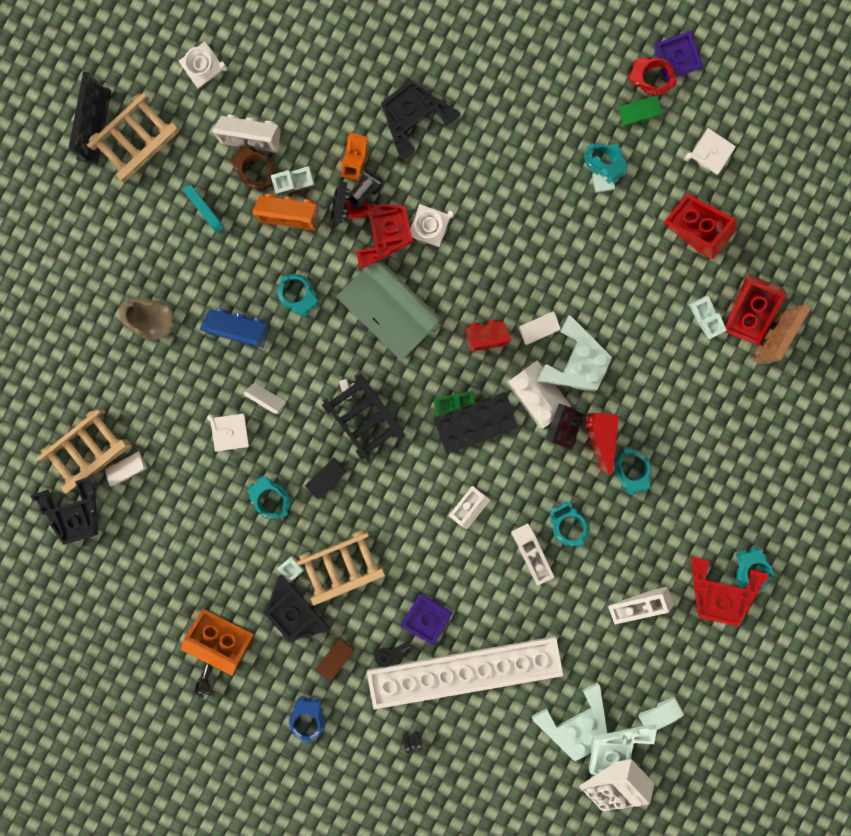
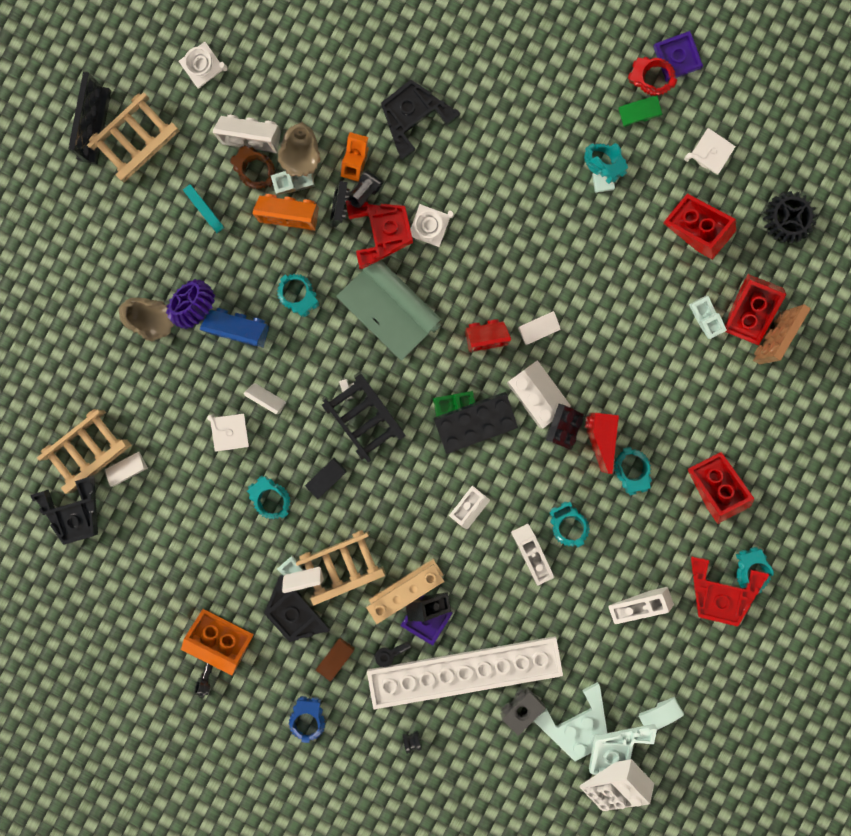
light aqua wing [537,315,612,392] -> none
none -> dark purple gear [166,279,215,329]
none -> dark tan piece [278,122,321,177]
none -> white slope [282,567,324,593]
none -> tan fence [366,558,444,624]
none -> black slope [406,592,451,622]
none -> dark grey brick [500,687,546,736]
none -> red slope [688,452,754,524]
none -> black gear [763,191,817,244]

